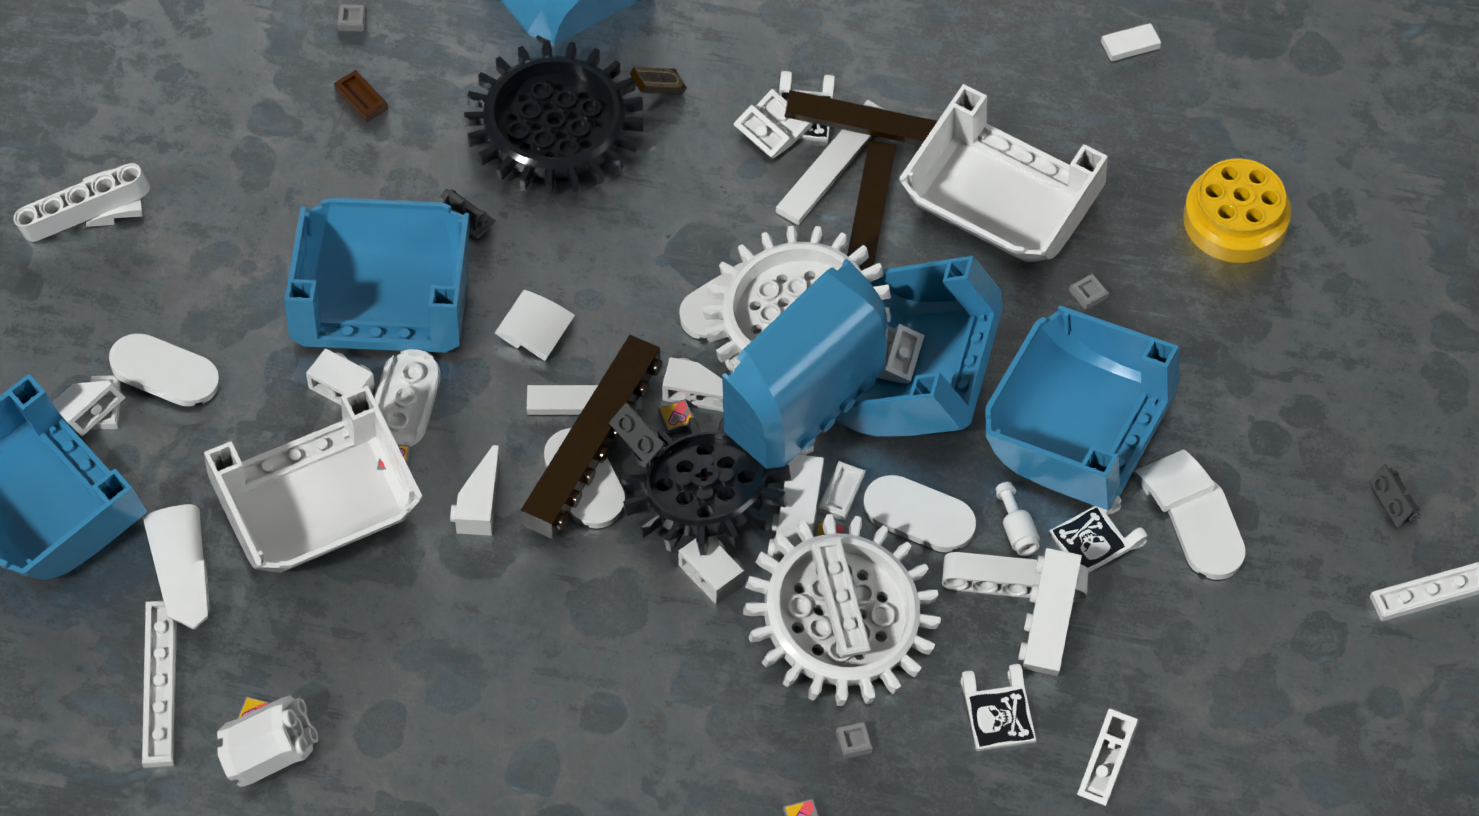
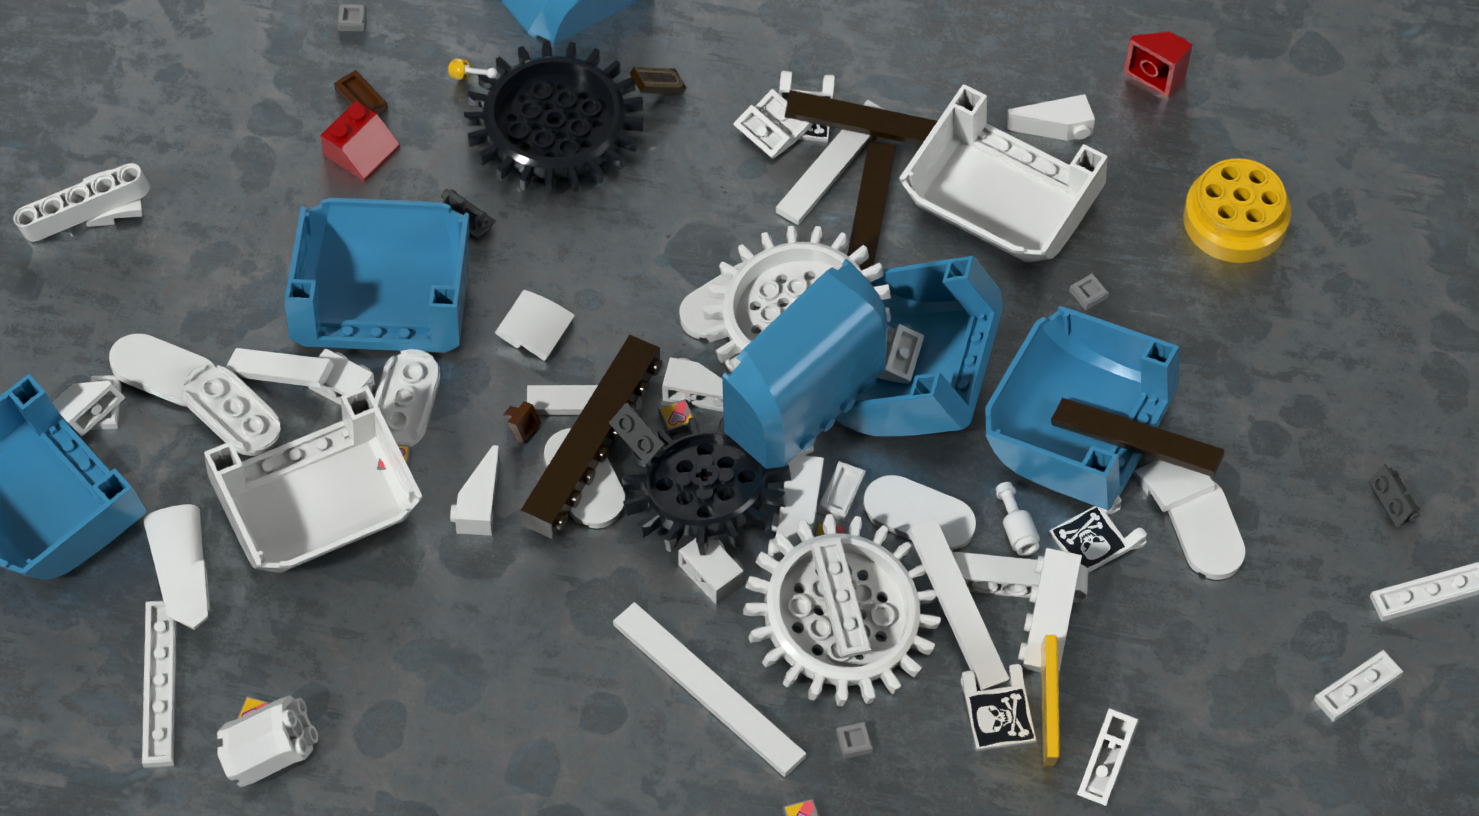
white tile [1101,23,1161,62] -> none
none -> white tile [183,365,281,456]
none -> white tile [226,348,334,388]
none -> red slope [320,101,400,182]
none -> yellow hinge [448,58,497,80]
none -> reddish brown tile [503,401,541,443]
none -> white tile [613,602,806,777]
none -> white tile [908,519,1010,691]
none -> white slope [1005,94,1095,141]
none -> yellow tile [1041,635,1060,766]
none -> dark brown tile [1051,398,1224,477]
none -> red slope [1124,31,1193,98]
none -> white tile [1314,650,1404,722]

